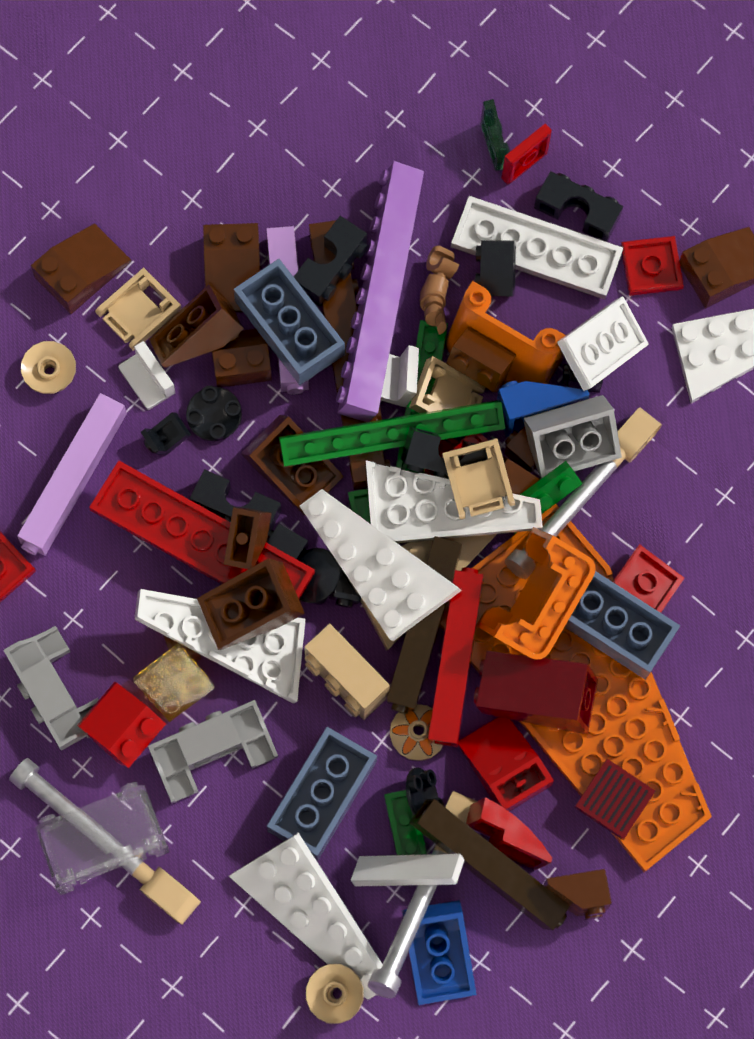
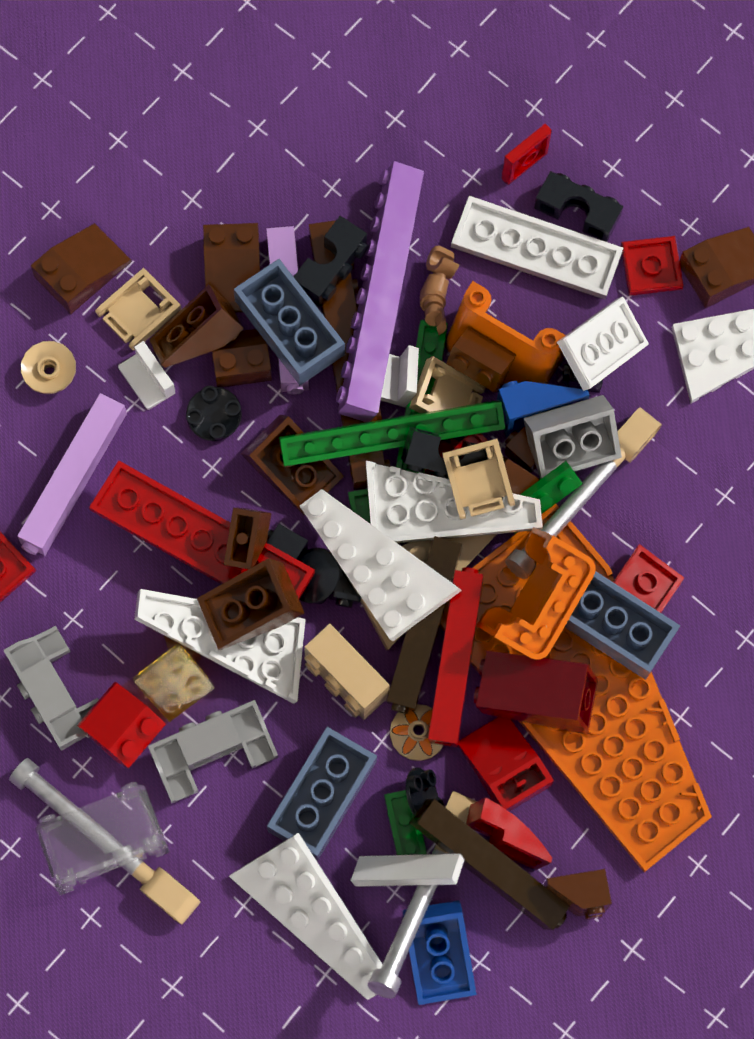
black bracket [141,412,191,455] -> none
black arch [190,469,281,530] -> none
tan dish [306,964,364,1024] -> none
black brick [475,240,516,297] -> none
clear green wing [480,99,510,171] -> none
dark red tile [574,759,655,840] -> none

